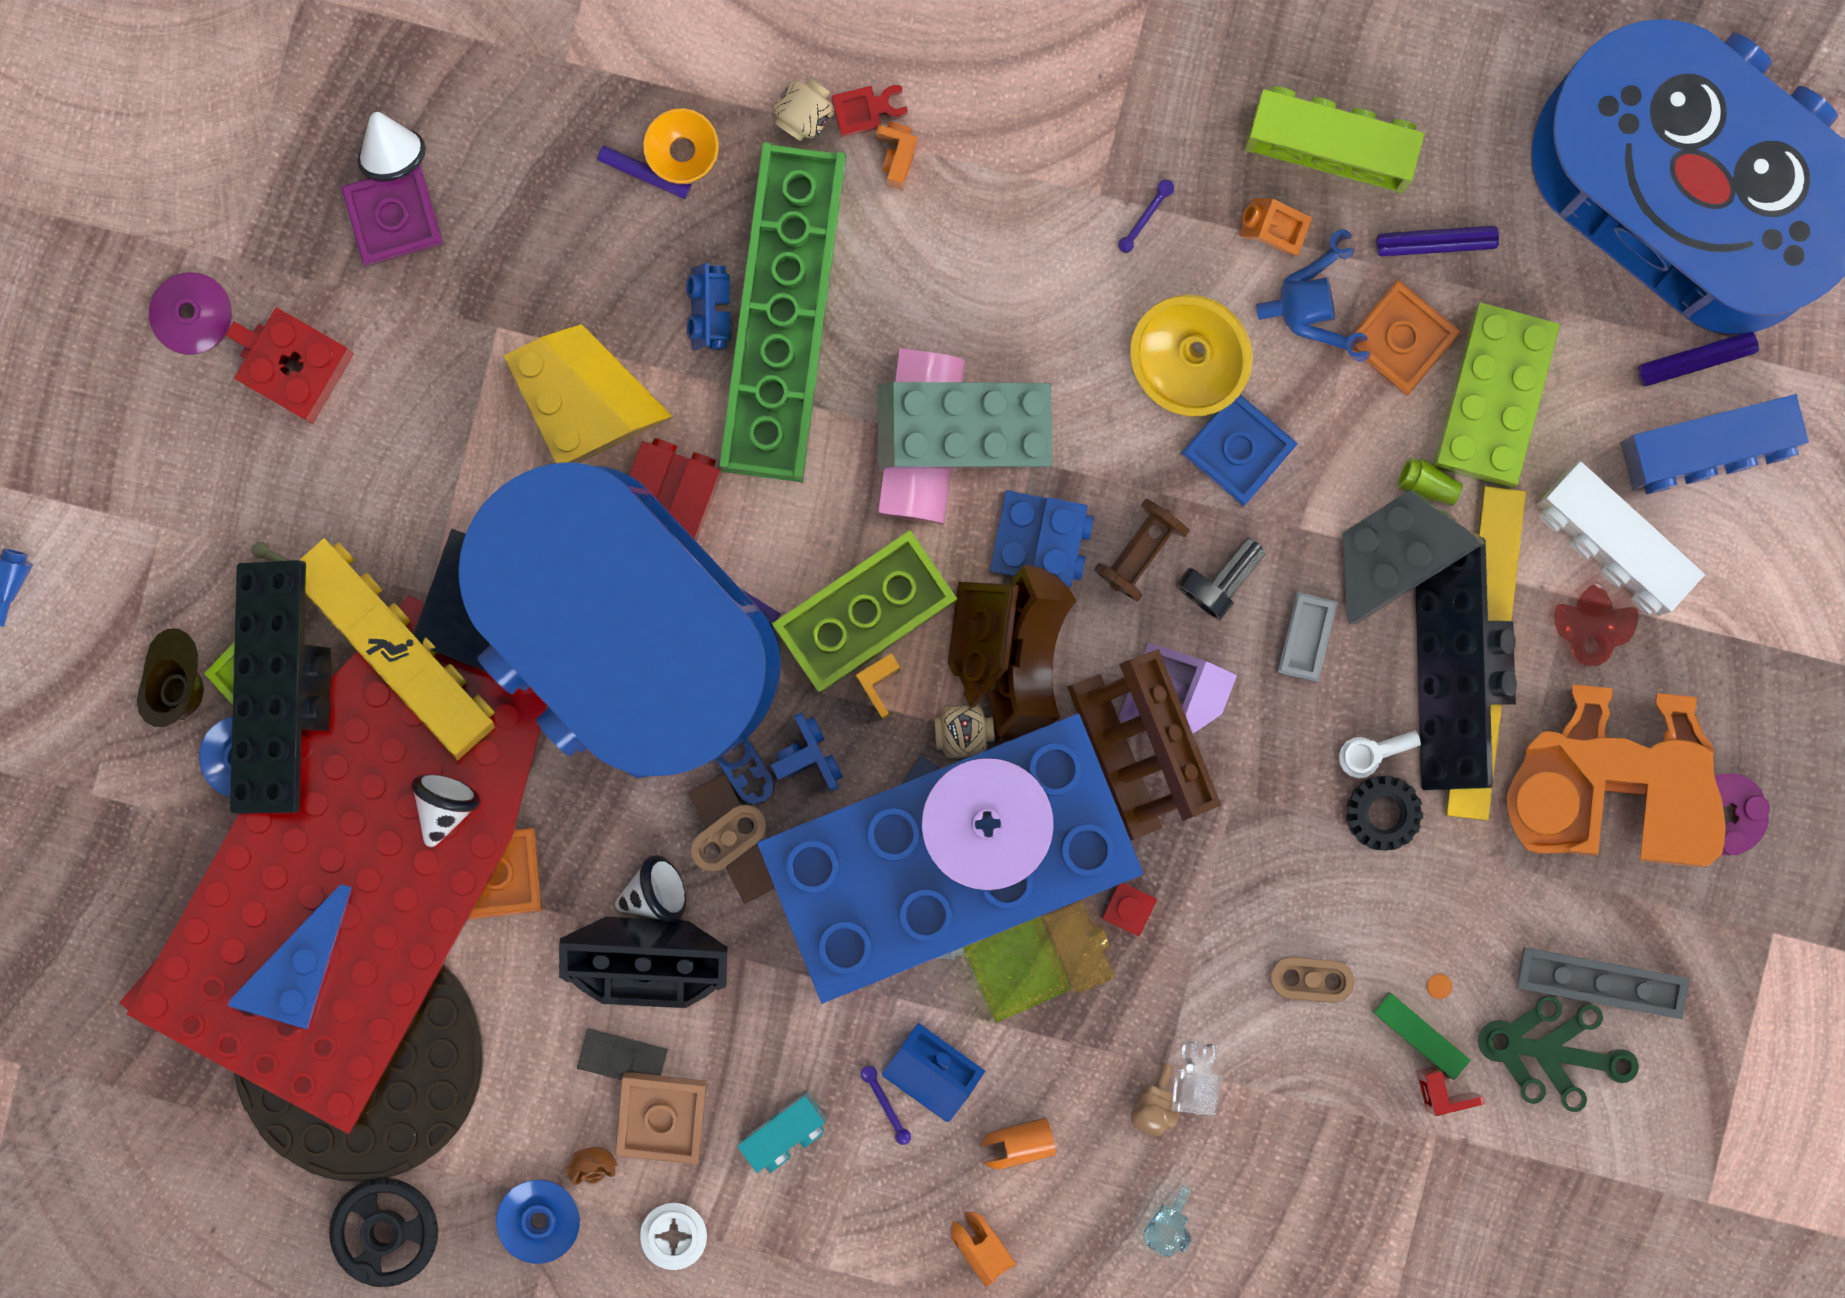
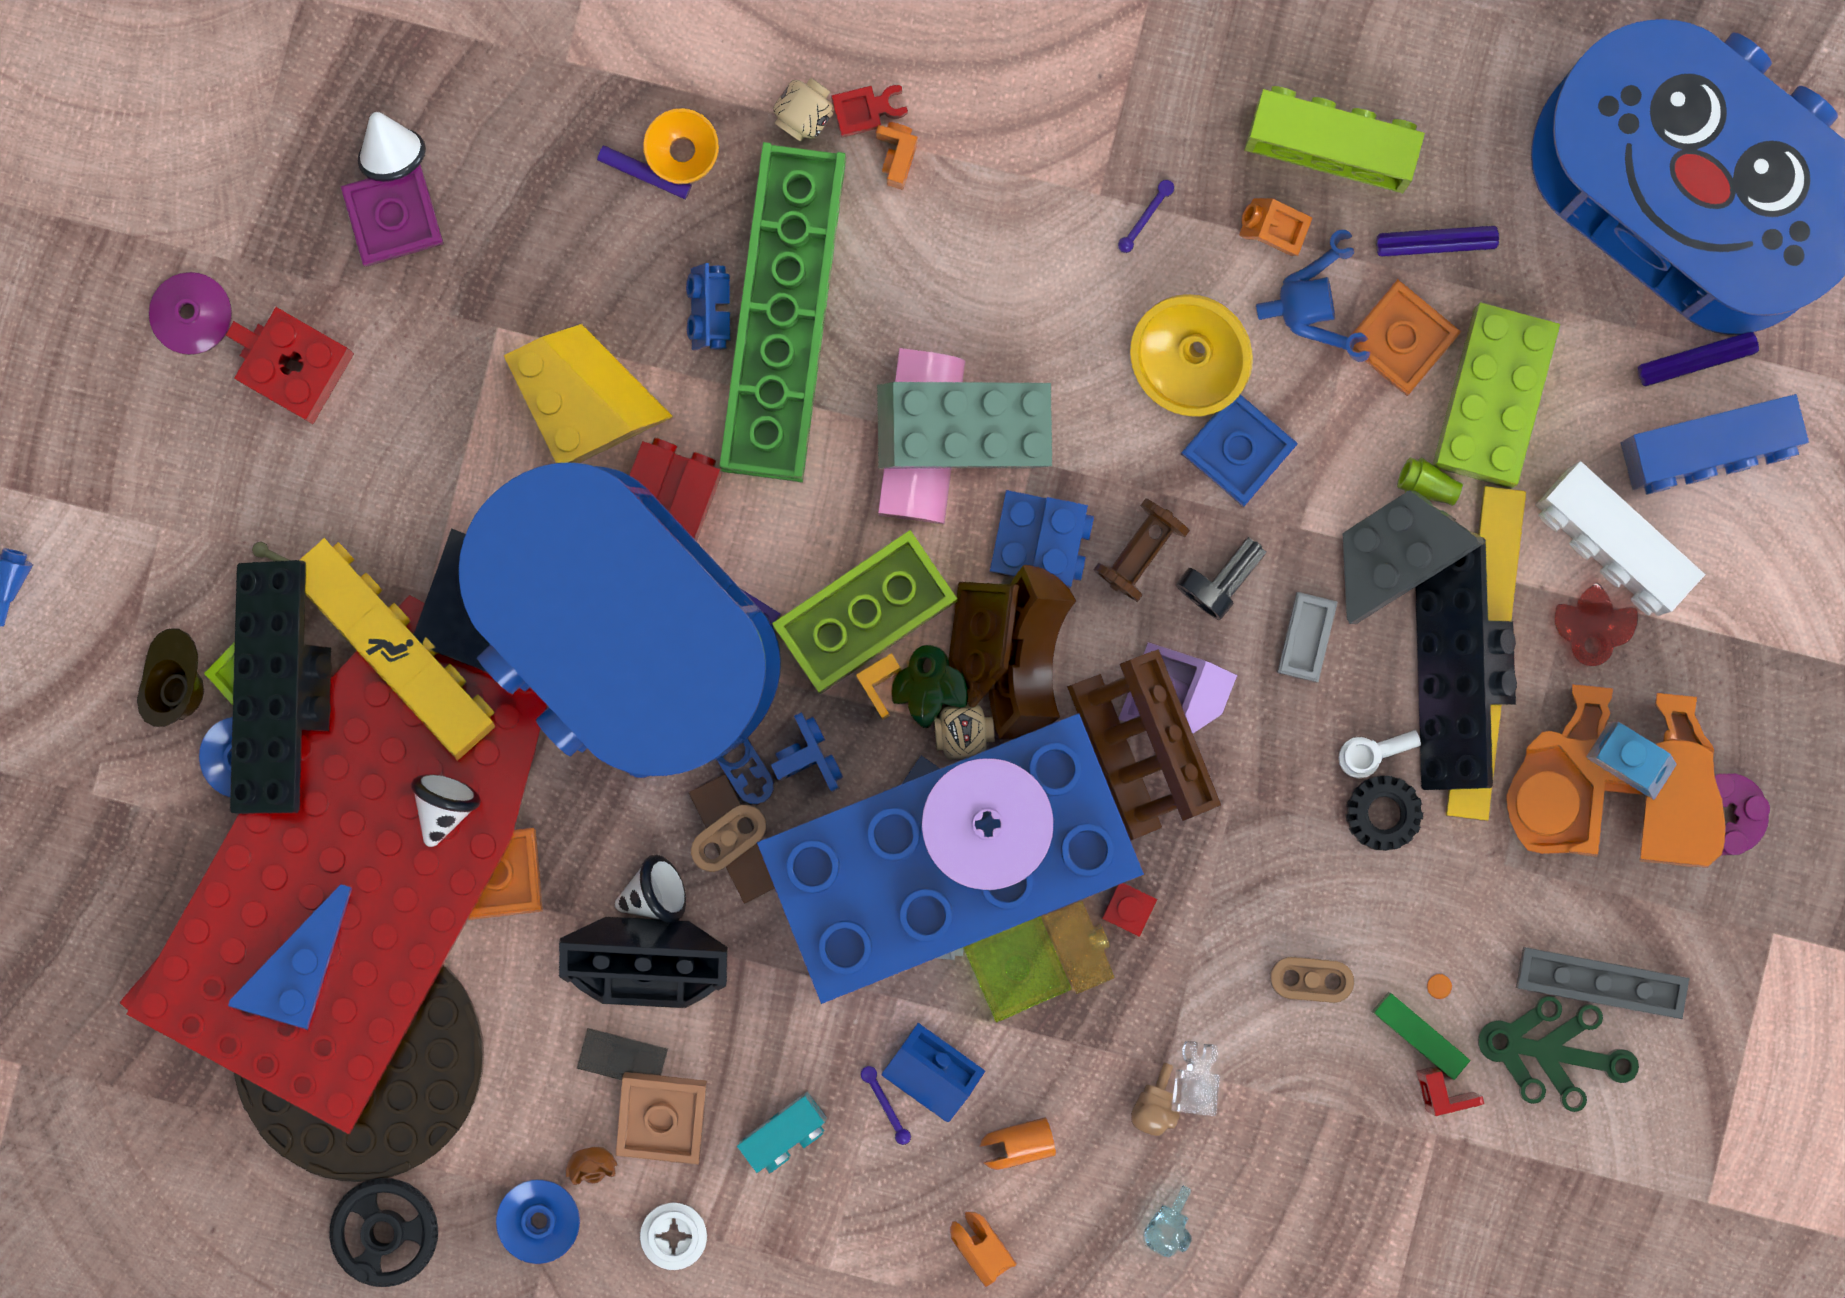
none -> dark green plate [892,645,968,728]
none -> dark azure torso [1586,722,1677,800]

